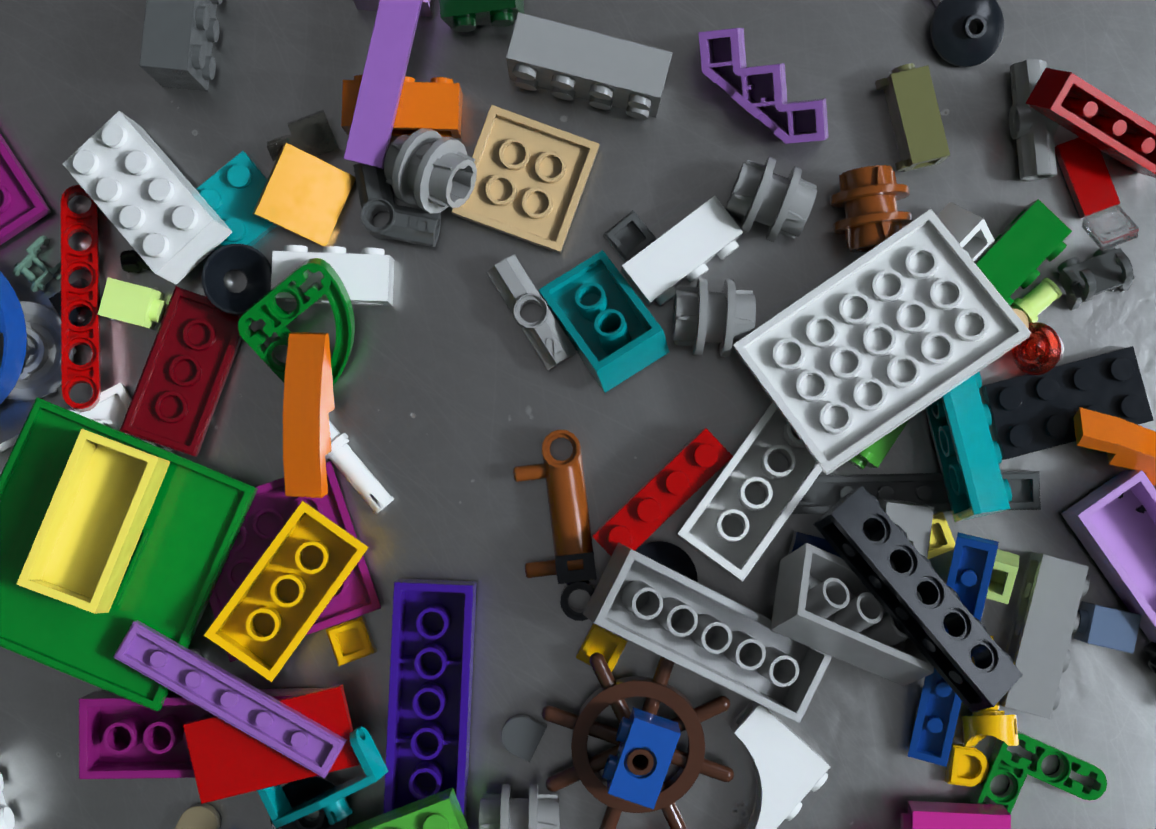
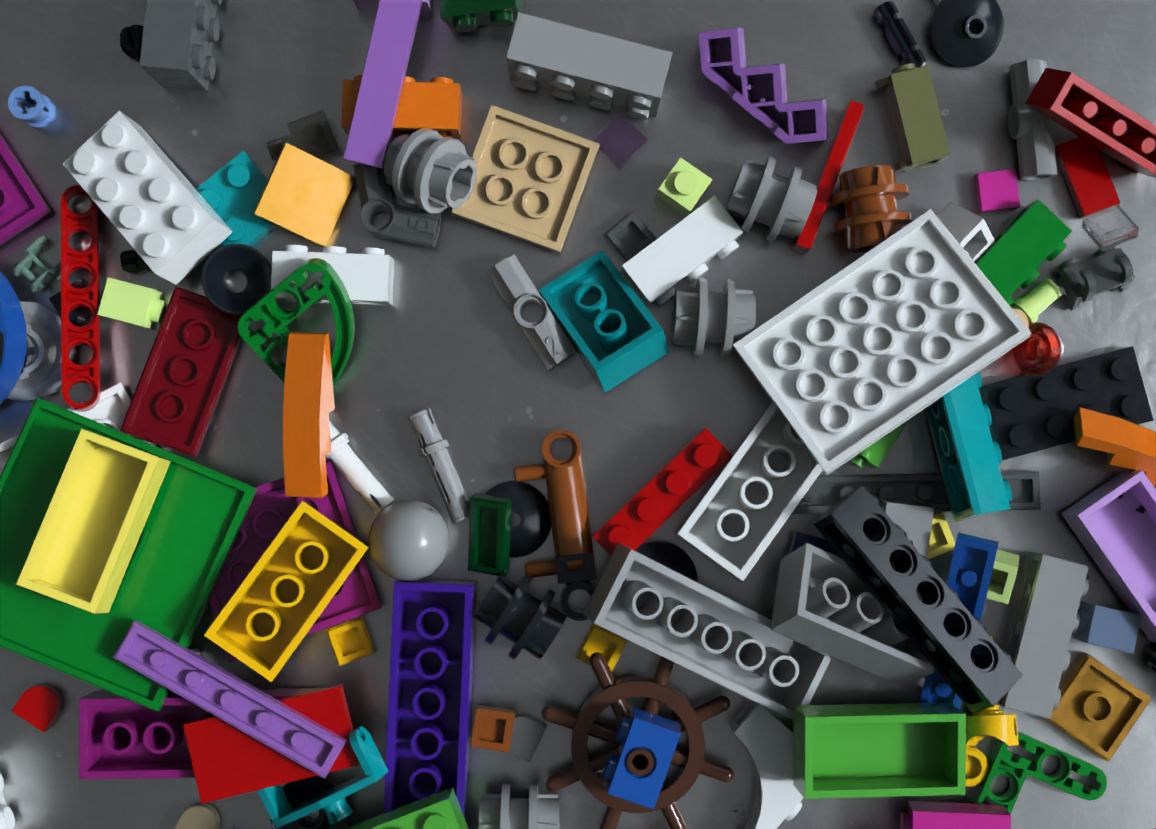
none -> medium blue bush [8,85,57,129]
none -> red tile [12,684,63,733]
none -> black piece [120,25,144,59]
none -> light grey piece [368,500,450,580]
none -> light grey pin [407,408,470,524]
none -> dark green tile [468,493,511,576]
none -> dark orange tile [470,705,516,752]
none -> black piece [473,574,567,660]
none -> black dish [485,481,551,558]
none -> clear purple tile [594,113,648,169]
none -> yellowish green brick [656,157,713,218]
none -> red tile [791,100,864,255]
none -> bright green piece [793,702,966,799]
none -> black axle [874,0,926,68]
none -> dark pink tile [974,169,1020,214]
none -> pearl gold tile [1045,652,1152,762]

